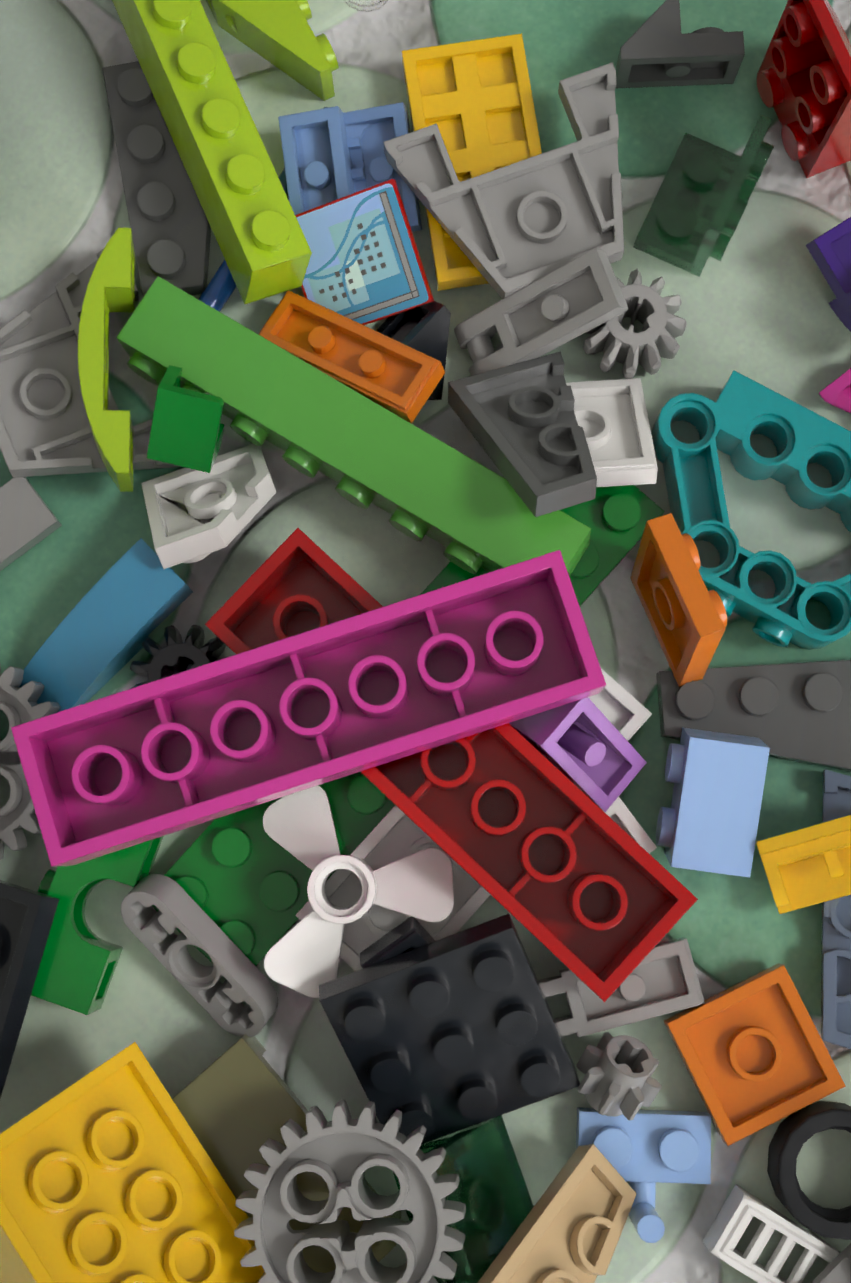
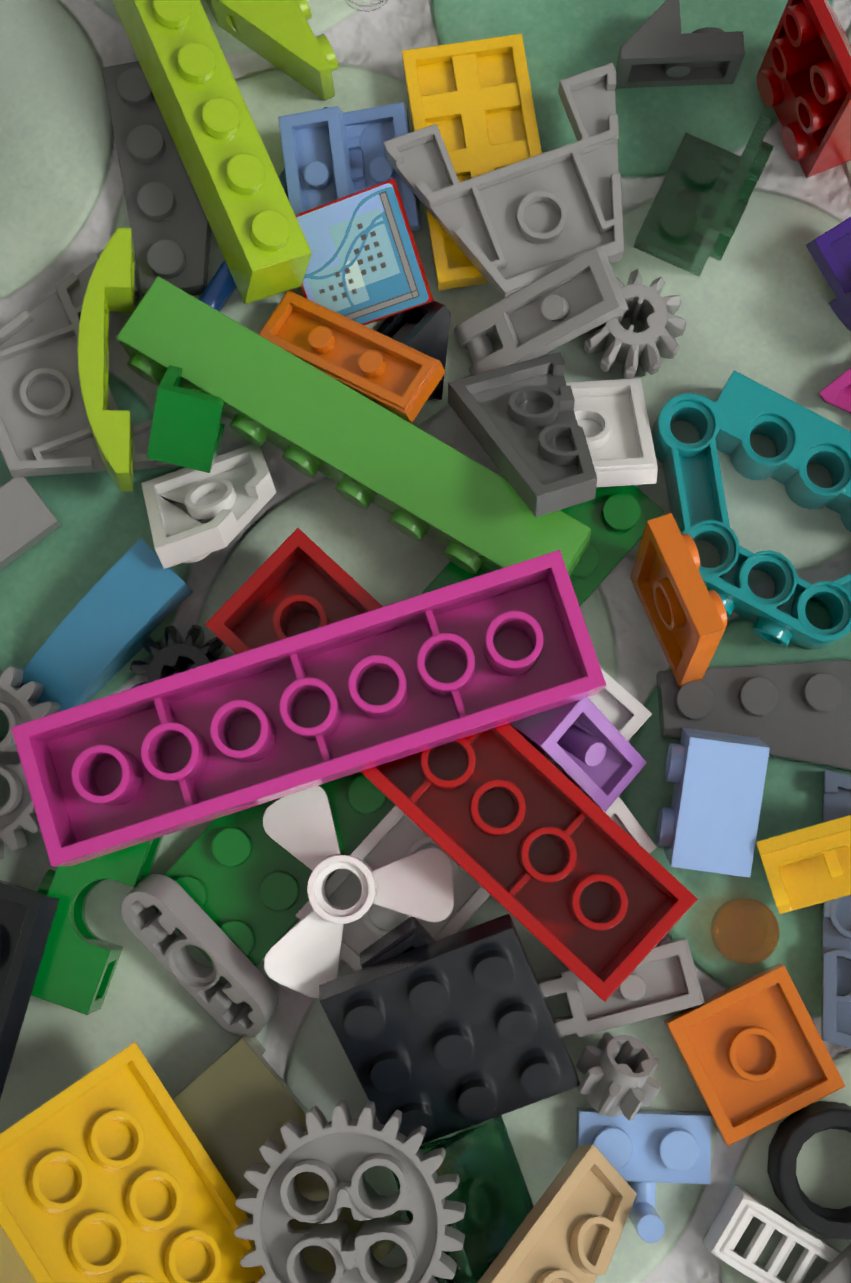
none -> clear orange tile [710,898,779,965]

